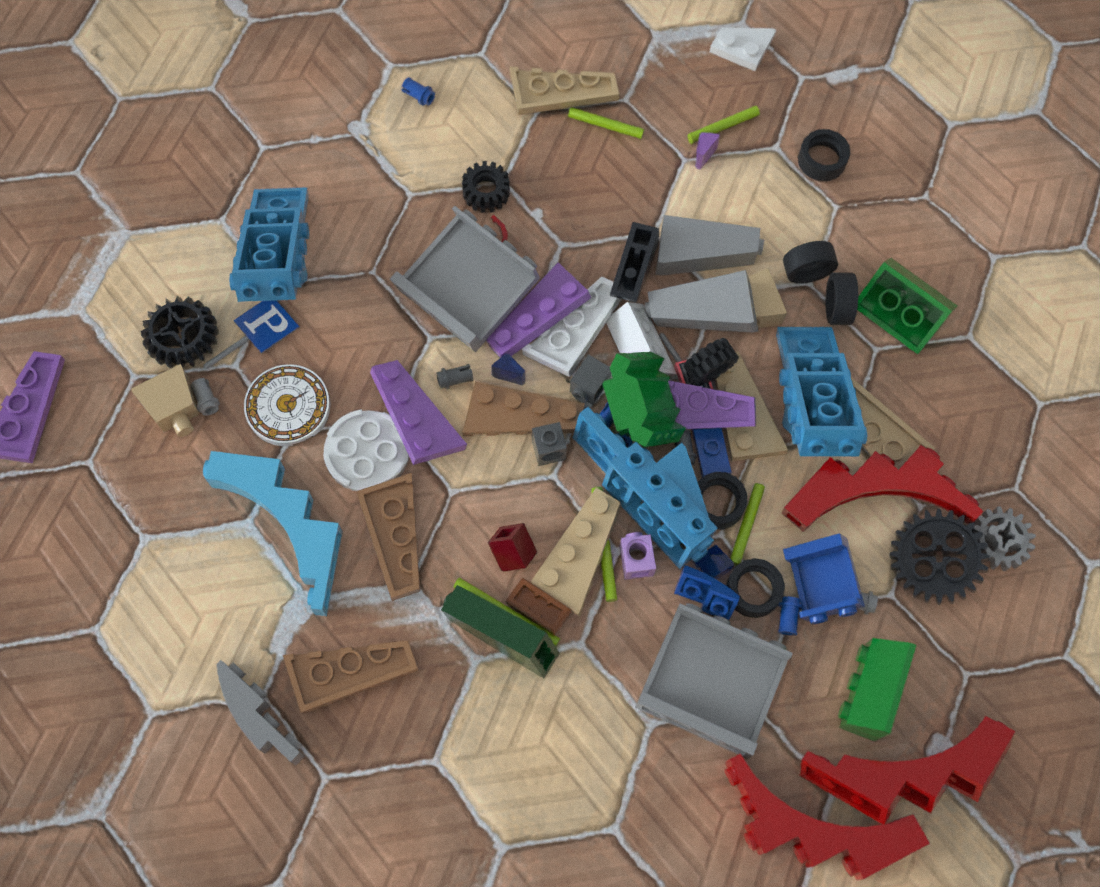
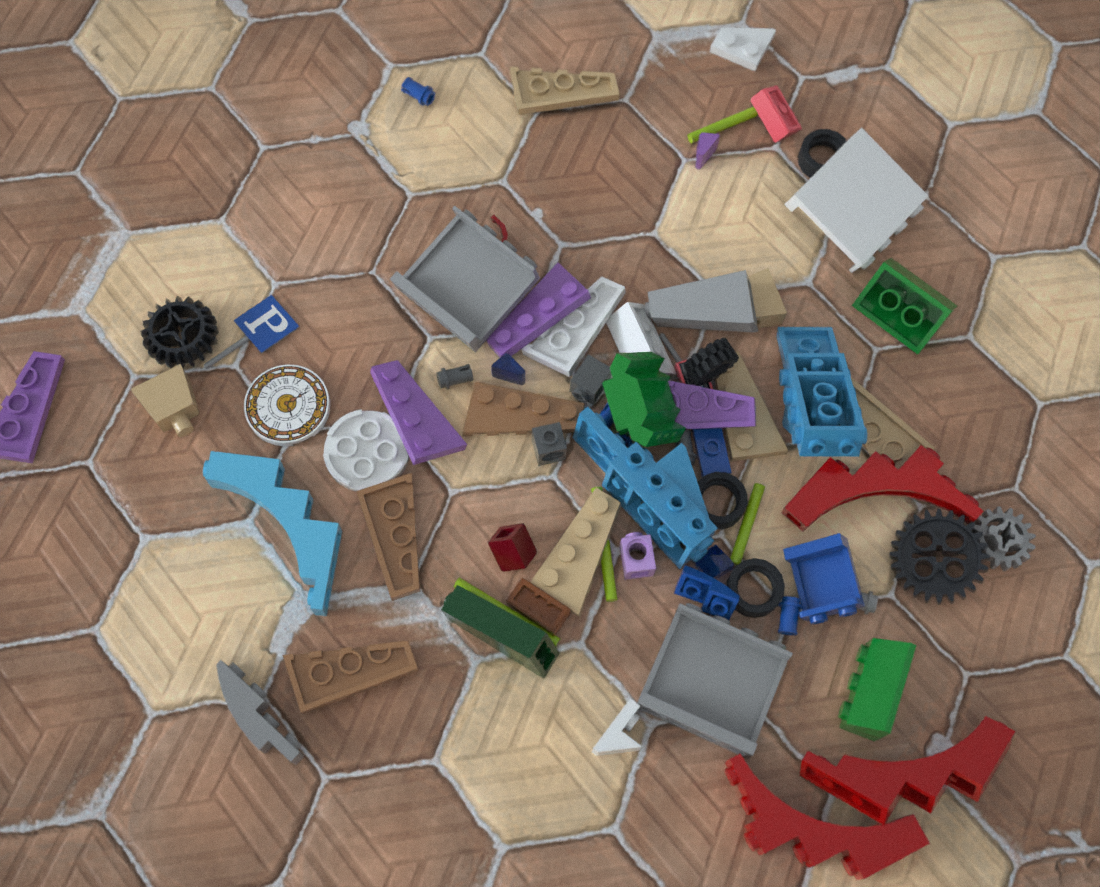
light grey pin [190,378,220,416] -> none
dark azure wedge [229,187,309,302] -> none
black tyre [462,161,510,213] -> none
lime bar [568,107,644,139] -> none
black slope [610,222,659,303] -> none
light grey slope [655,215,764,276] -> none
black tyre [783,241,839,283] -> none
black tyre [825,272,858,325] -> none
none -> white slope [592,698,642,756]
none -> coral slope [751,85,802,142]
none -> white panel [784,127,928,273]

